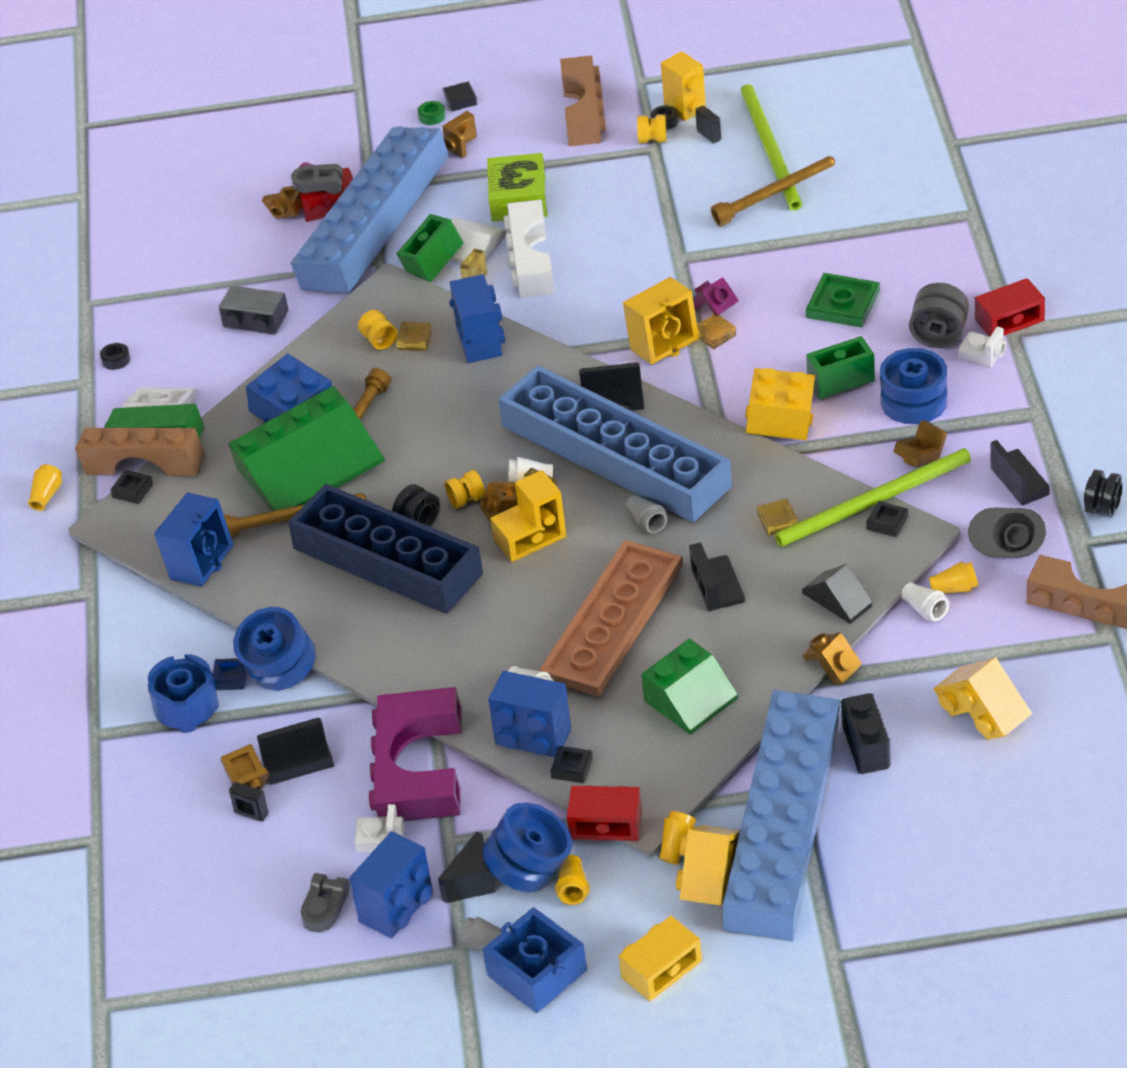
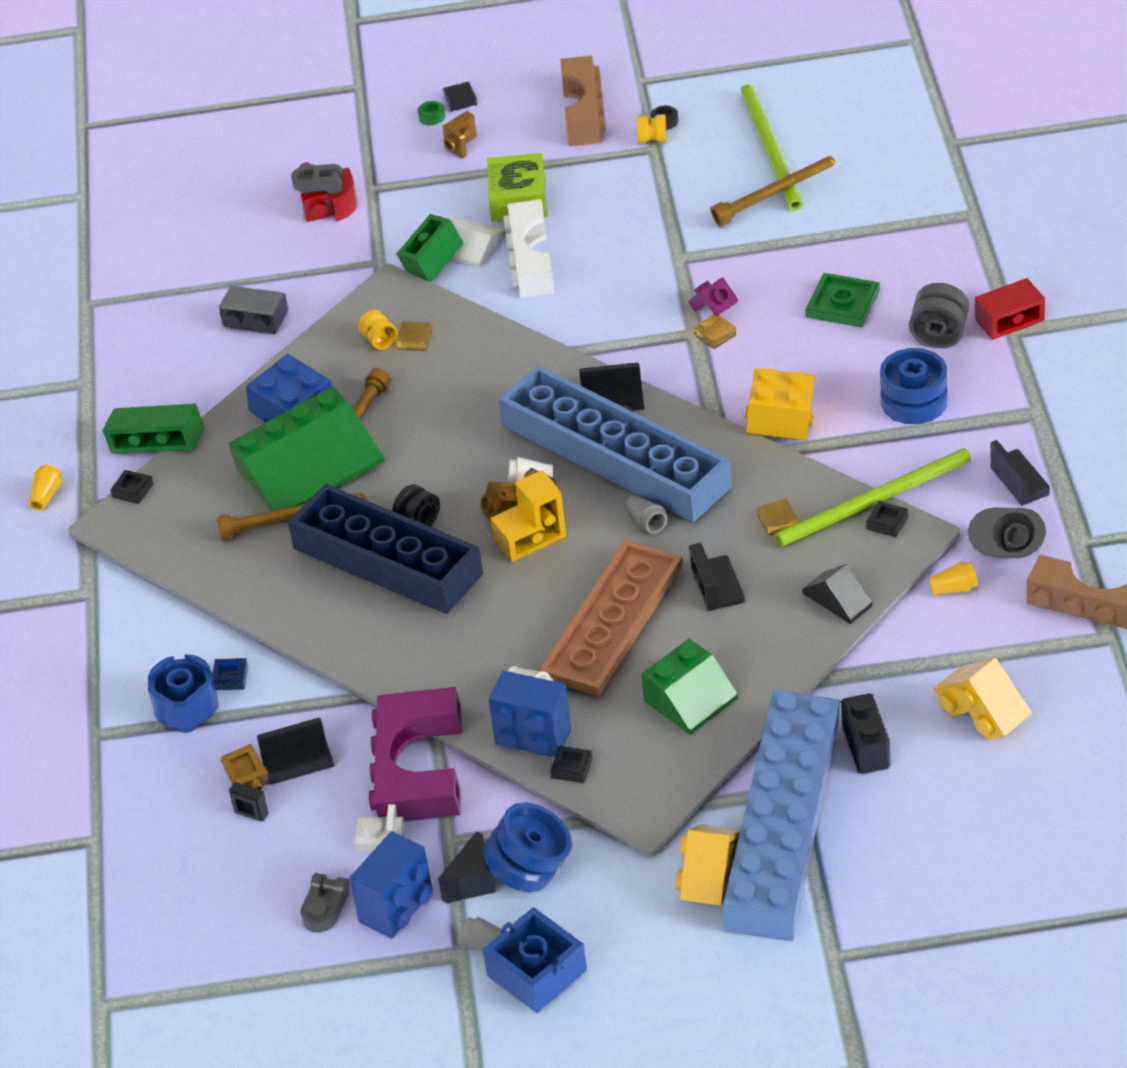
medium nougat arch [75,427,205,476] -> none
black tile [100,343,131,370] -> none
white slope [123,388,196,408] -> none
blue brick [154,492,234,587] -> none
blue wheel [233,606,316,691] -> none
pearl gold bracket [262,186,302,219] -> none
medium blue brick [291,126,449,293] -> none
yellow wheel [444,469,485,509] -> none
blue brick [449,274,506,363] -> none
clear yellow tile [460,248,487,279] -> none
yellow cone [555,855,590,905] -> none
red brick [567,785,642,841] -> none
yellow brick [618,915,702,1001] -> none
yellow brick [623,276,699,365] -> none
yellow cone [659,811,696,865] -> none
yellow brick [661,51,706,121] -> none
black tile [695,105,721,144] -> none
pearl gold bracket [803,633,862,685] -> none
green brick [806,336,875,399] -> none
pearl gold bracket [893,420,947,467] -> none
white cone [901,582,949,621] -> none
white bracket [958,327,1007,368] -> none
black wheel [1084,469,1123,518] -> none

